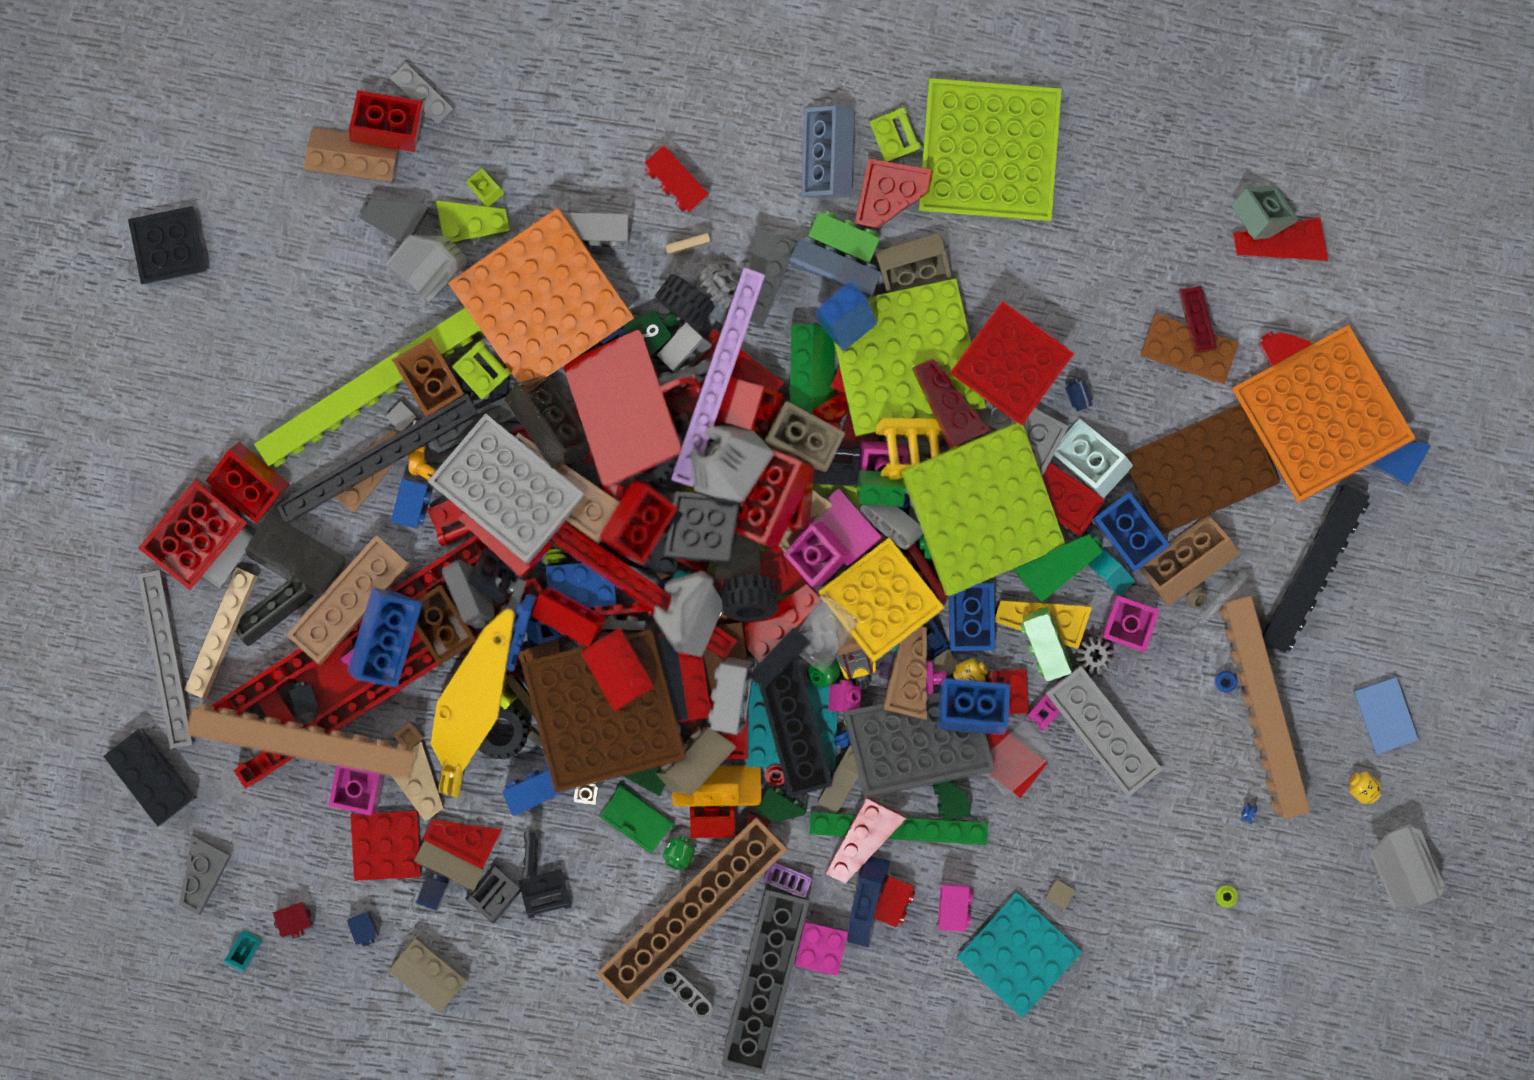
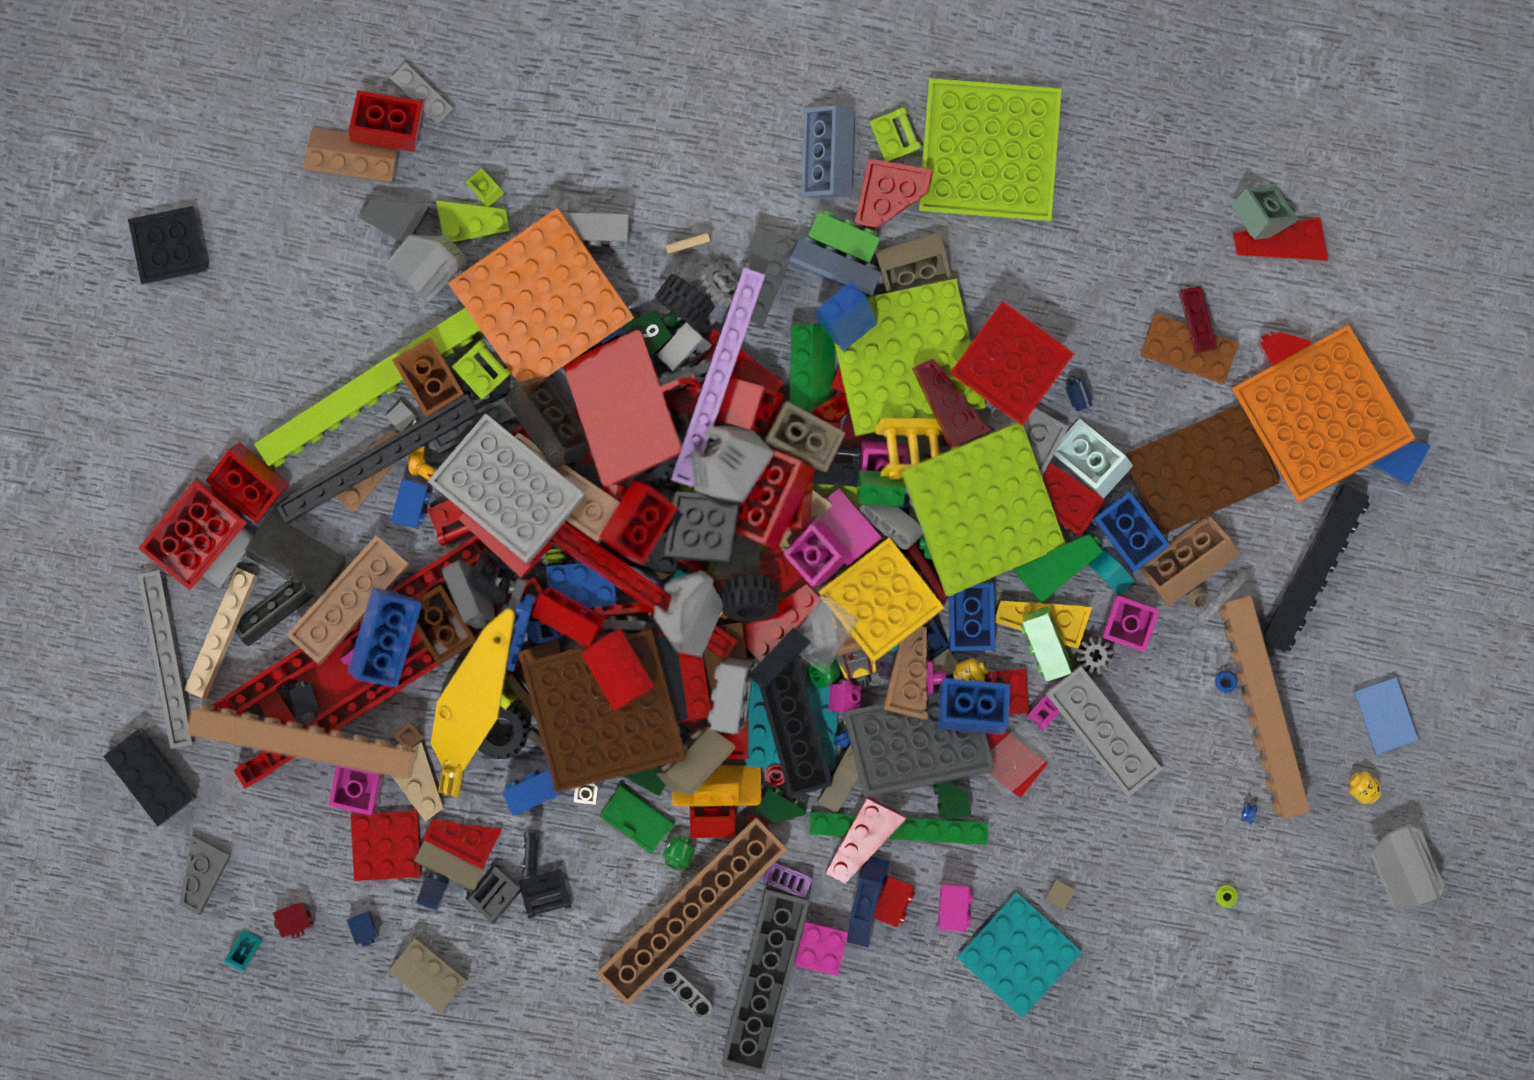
red brick [644,145,709,214] -> none

